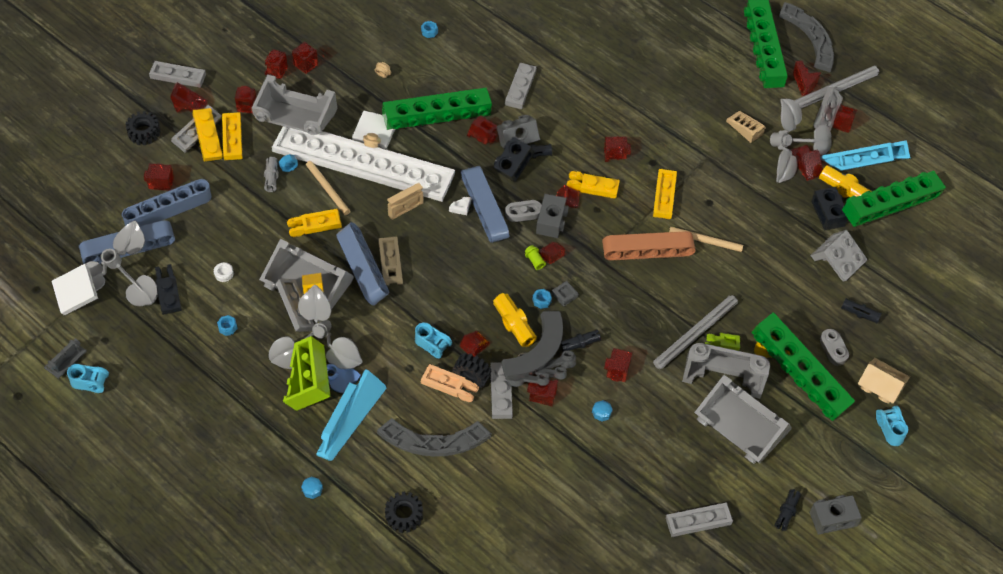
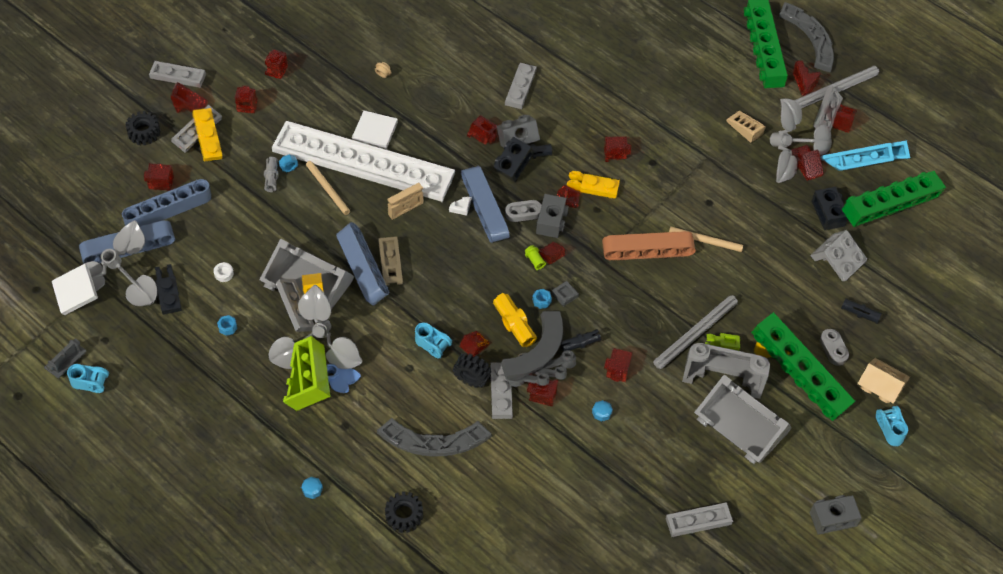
yellow plate [222,112,243,160] -> none
light grey windscreen [252,75,337,135] -> none
yellow hinge [287,209,342,237] -> none
clear red brick [292,42,318,74] -> none
medium azure wedge [316,369,386,461] -> none
tan plate [363,133,381,148] -> none
green brick [382,87,492,130] -> none
dark azure tile [421,21,438,38] -> none
light nougat hinge [421,364,479,402] -> none
yellow plate [653,169,677,219] -> none
black pin [774,489,802,531] -> none
yellow piece [819,165,872,198] -> none

